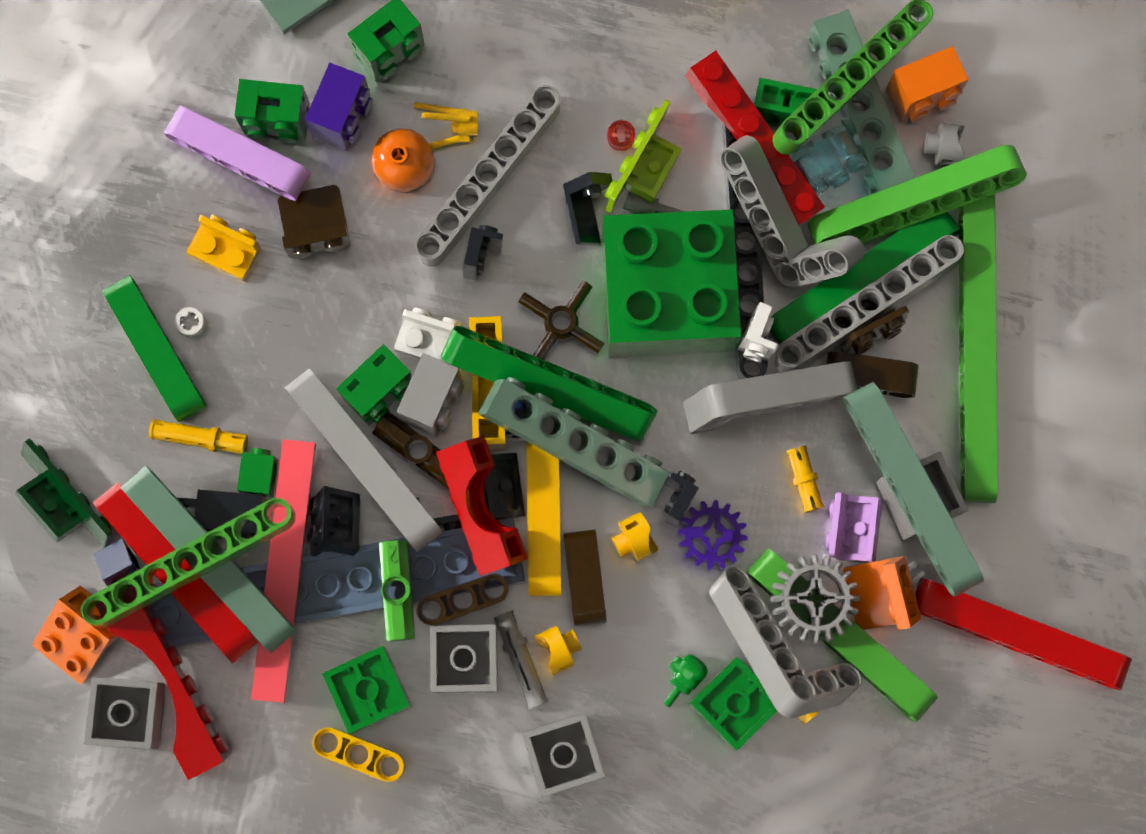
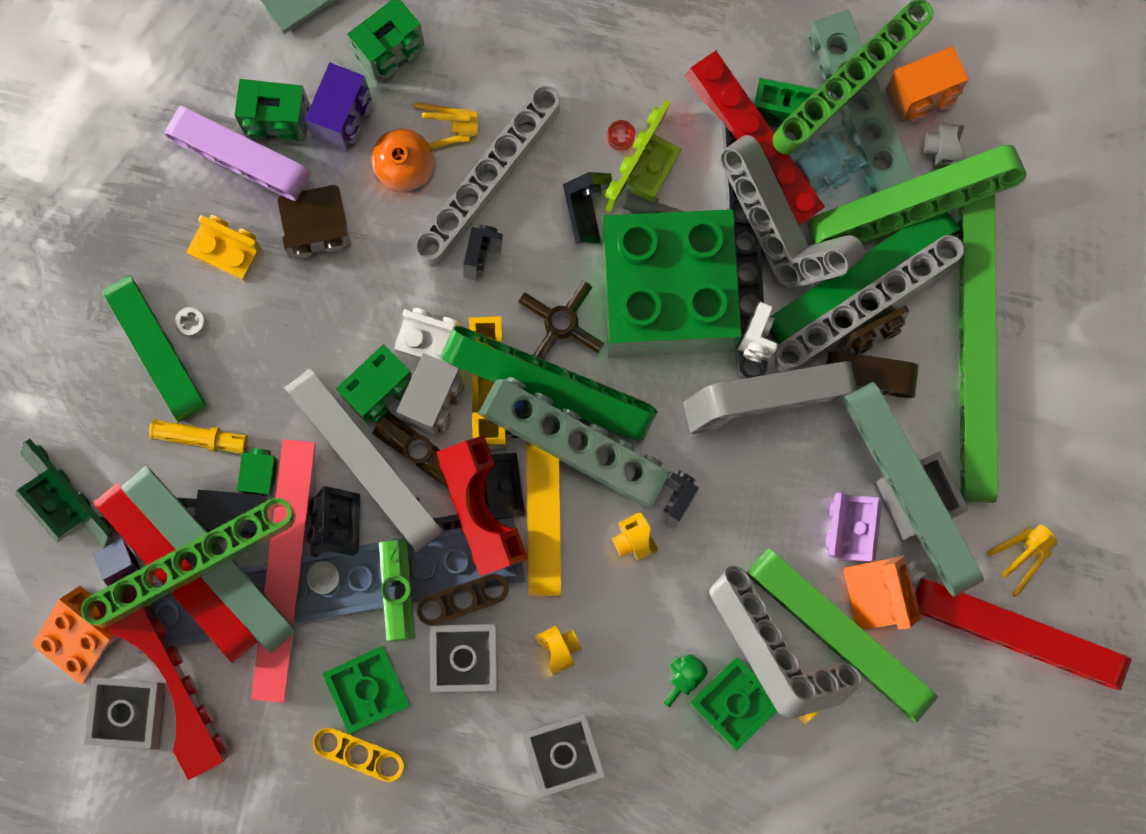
light grey pin [494,610,549,709] -> none
dark brown beam [563,529,607,626] -> none
dark purple gear [677,500,748,571] -> none
light grey gear [770,554,860,644] -> none
yellow pin [787,445,824,513] -> none
none -> light grey piece [307,562,340,595]
none -> yellow plant [987,524,1058,597]

